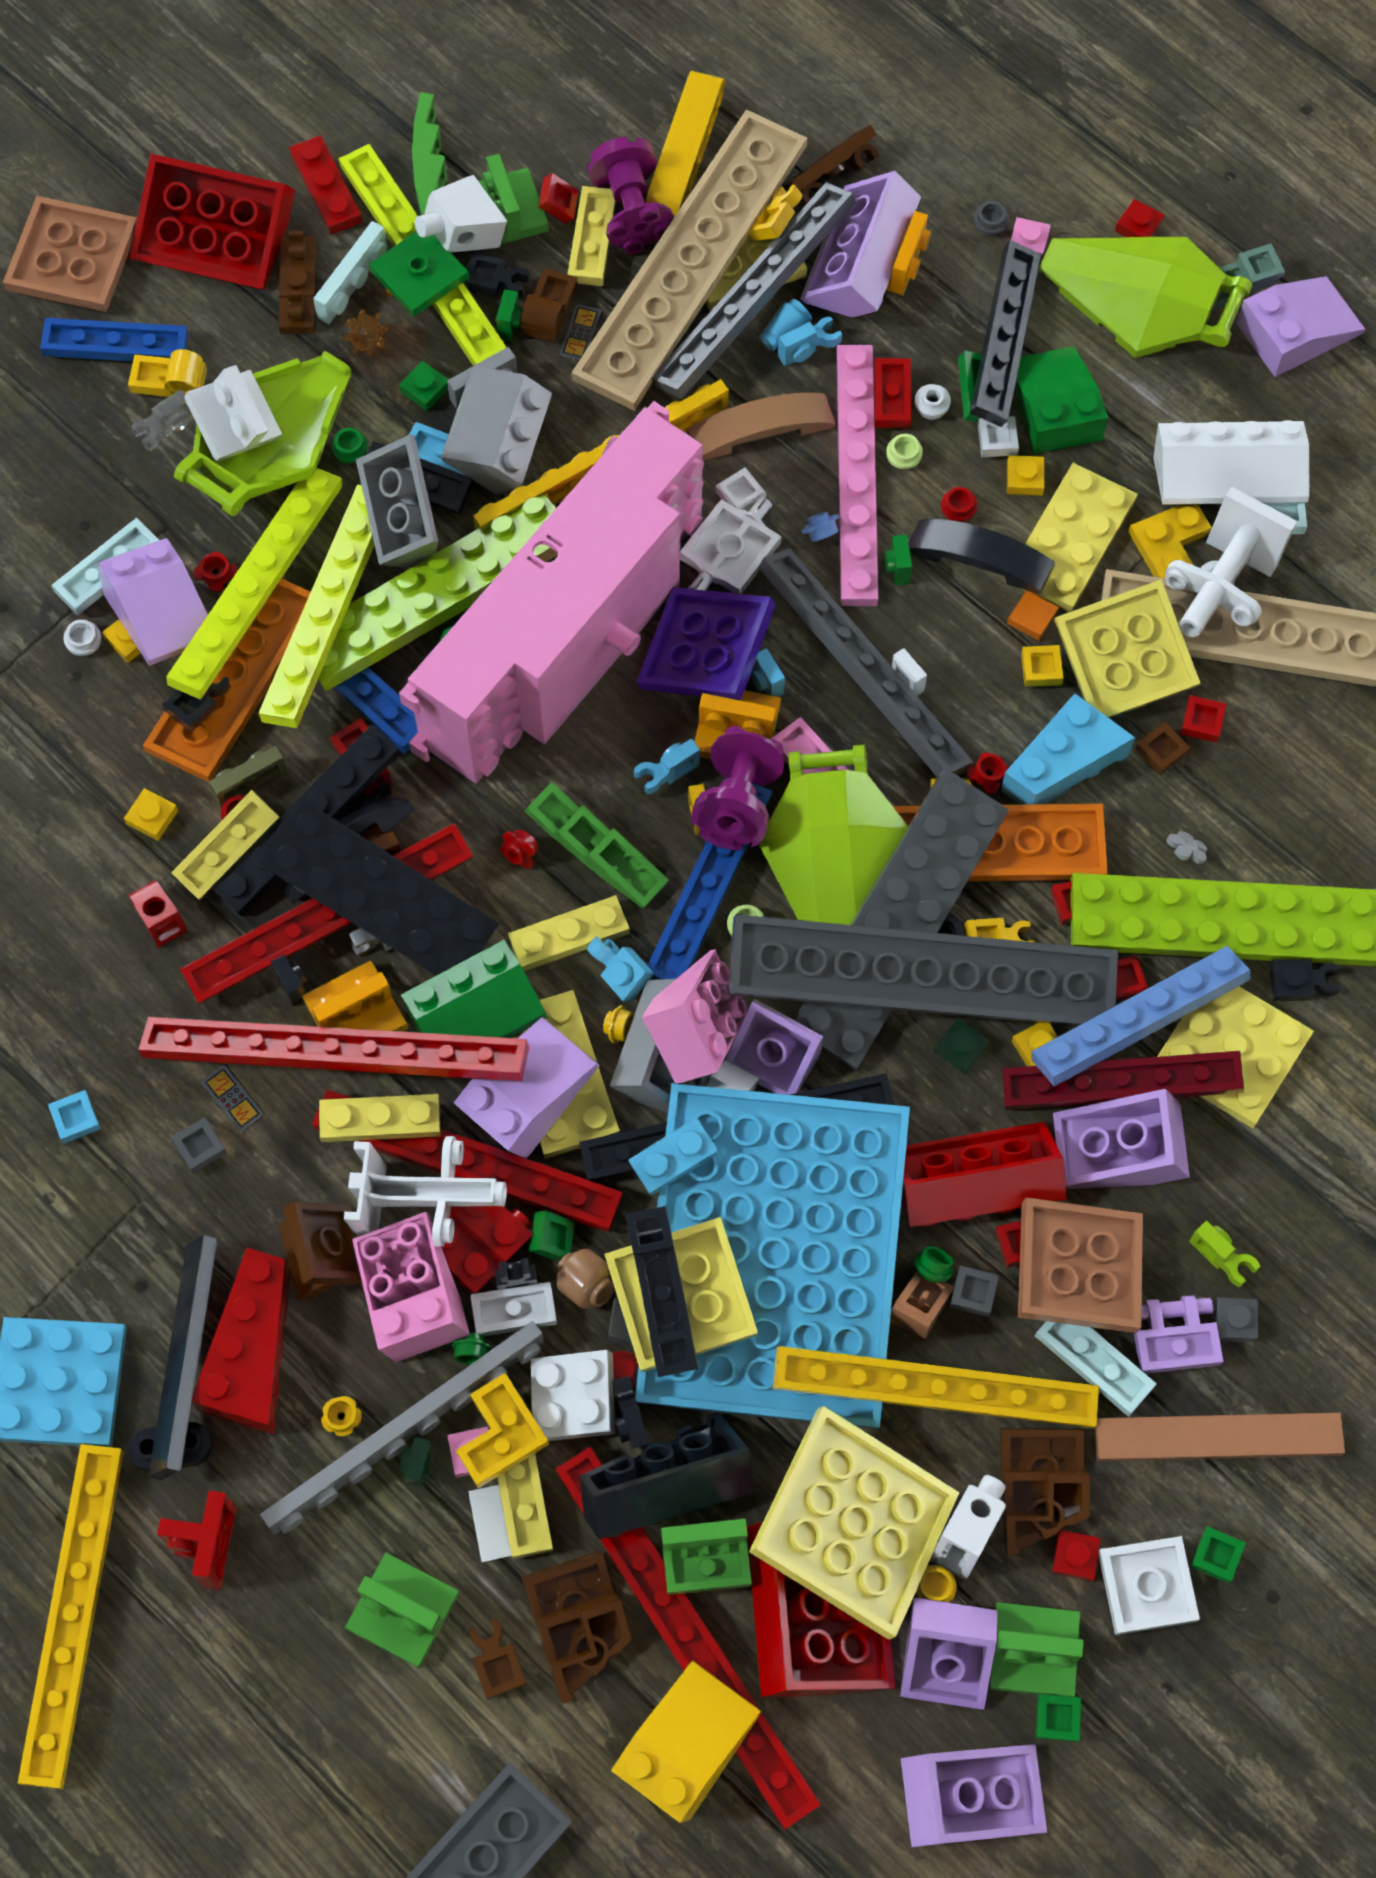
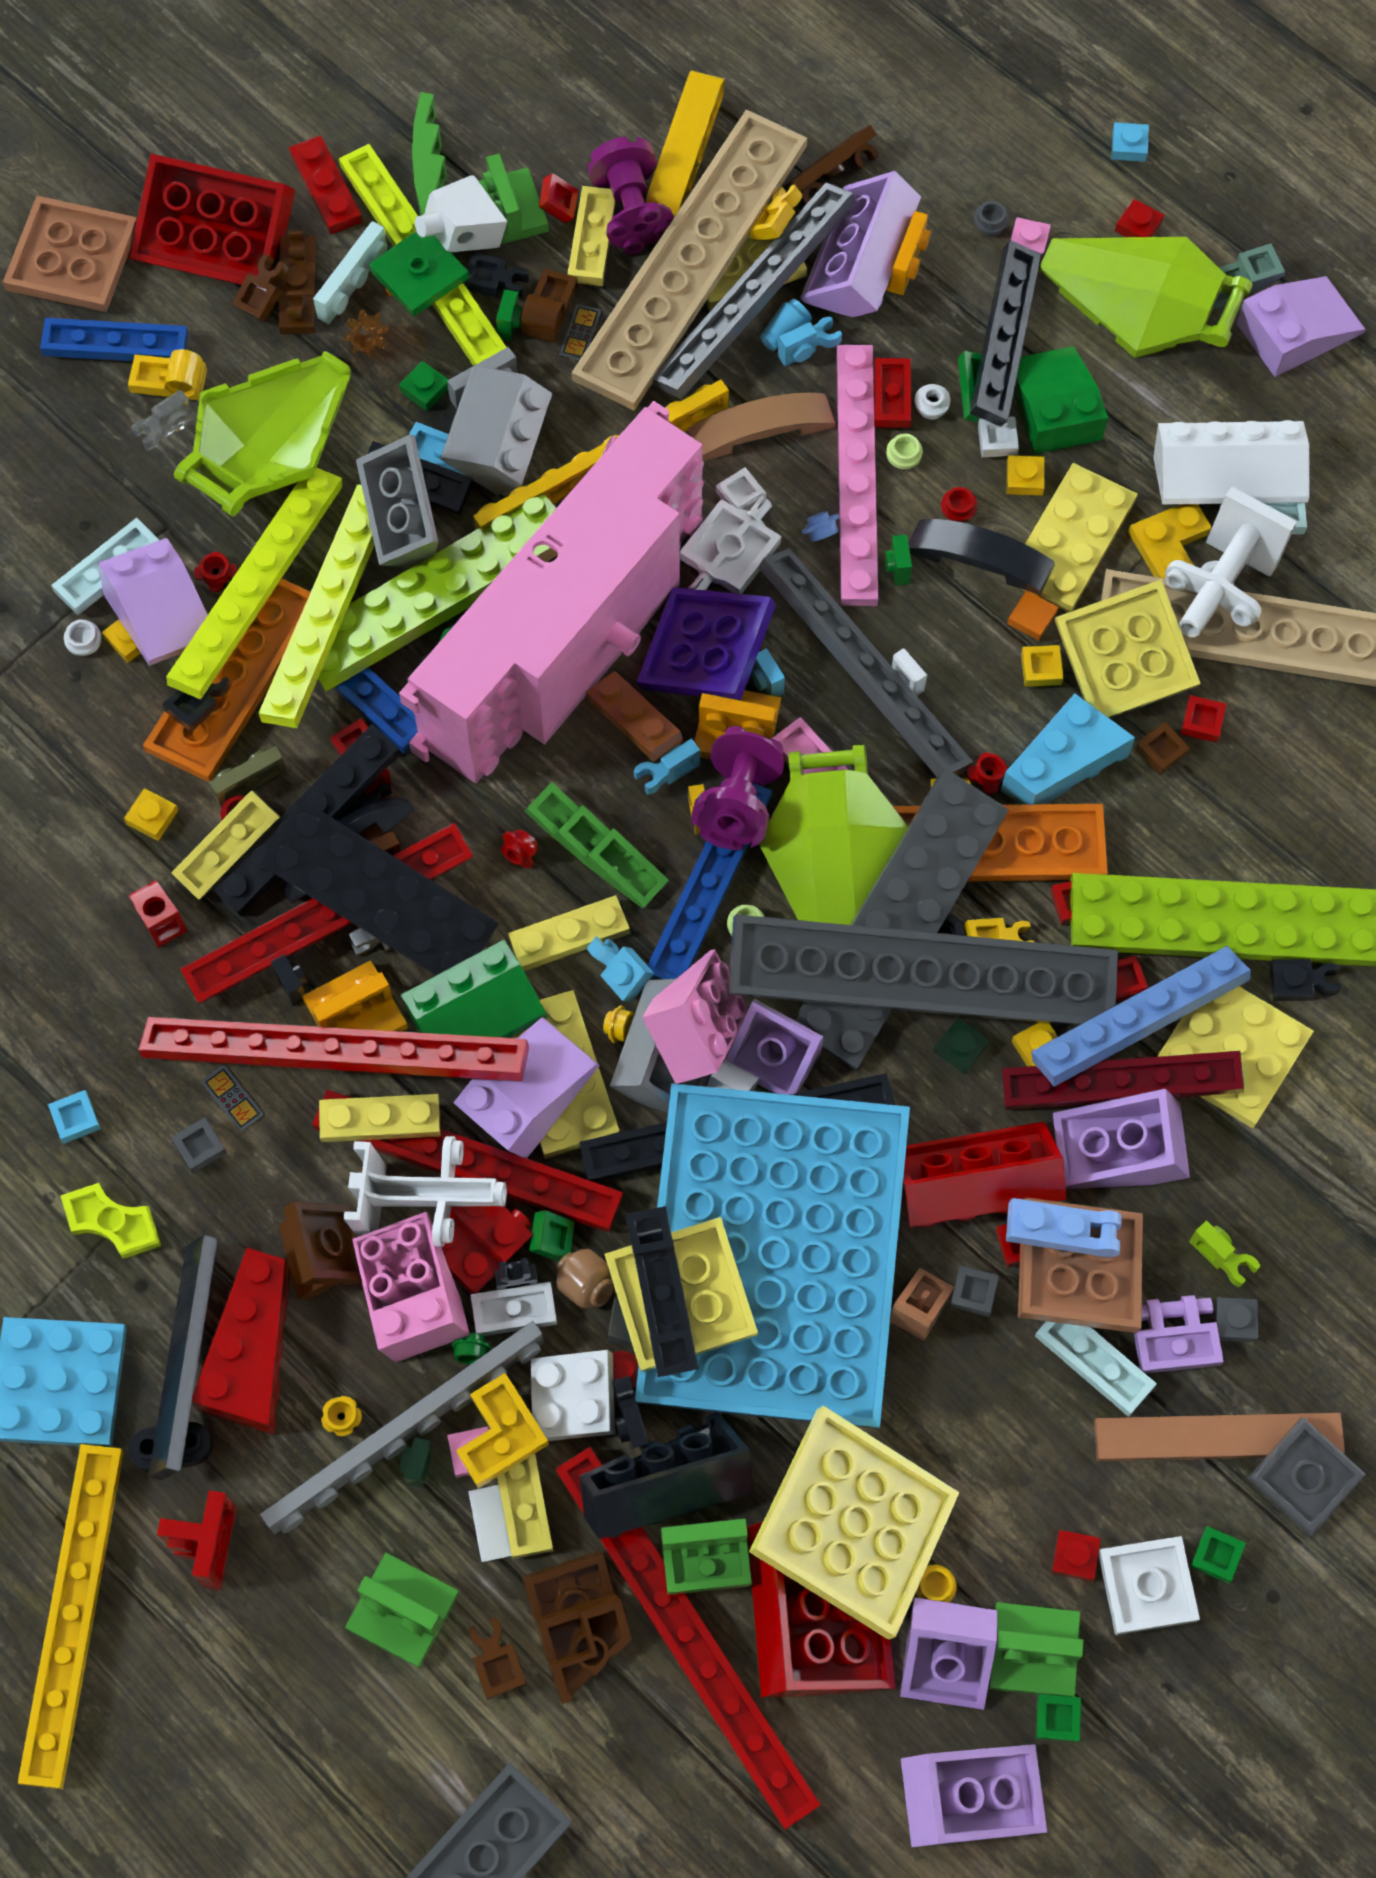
white bracket [184,365,282,462] -> none
green plate [331,428,368,463] -> none
yellow slope [611,1661,762,1823] -> none
medium azure plate [629,1117,718,1196] -> none
yellow plate [773,1346,1099,1428] -> none
green plate [914,1246,953,1283] -> none
white torso [929,1475,1006,1581] -> none
reddish brown slope [1000,1427,1090,1555] -> none
light grey plant [1166,831,1207,864] -> none
none -> neon yellow tile [61,1183,161,1259]
none -> reddish brown plate [232,254,289,323]
none -> dark orange plate [586,671,683,762]
none -> light blue plate [1006,1198,1122,1257]
none -> medium azure plate [1111,122,1149,162]
none -> flat silver tile [1247,1417,1366,1536]

